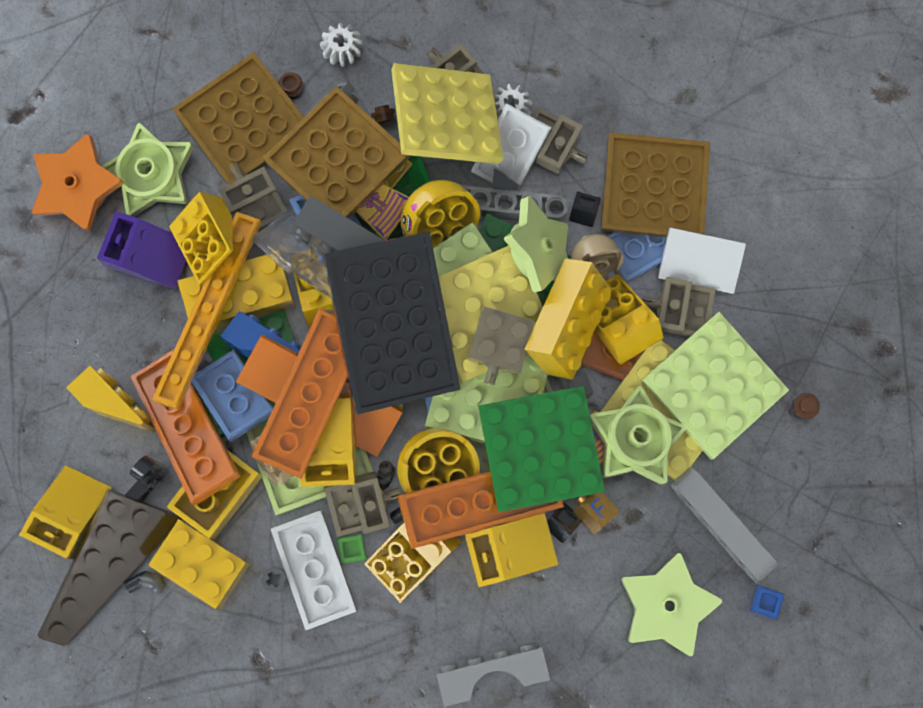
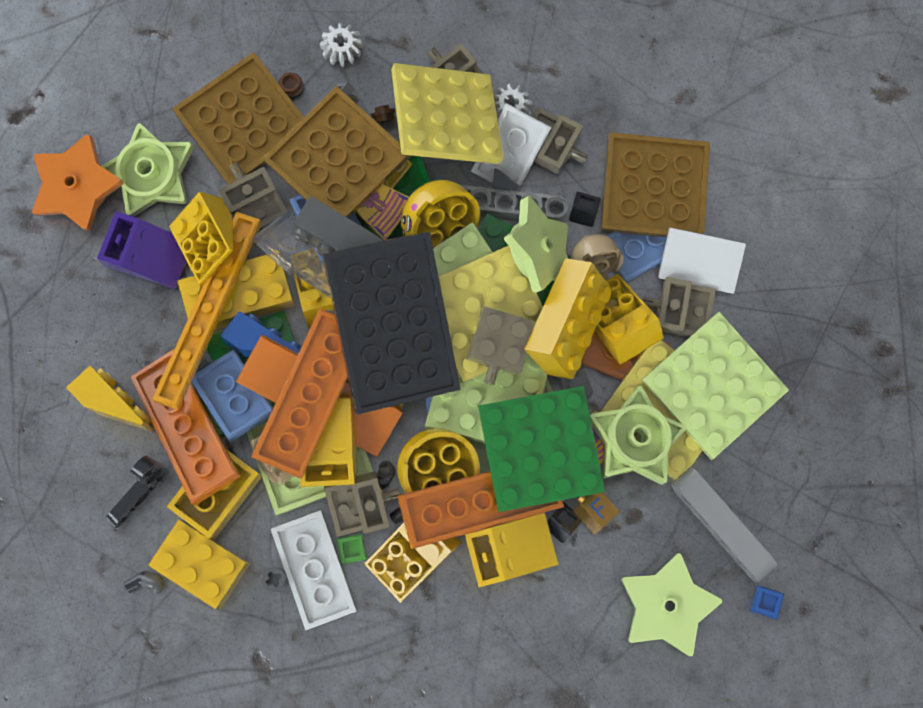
yellow slope [19,465,113,560] -> none
dark brown wing [37,489,182,646] -> none
light grey arch [436,643,550,707] -> none
reddish brown plate [793,393,820,419] -> none

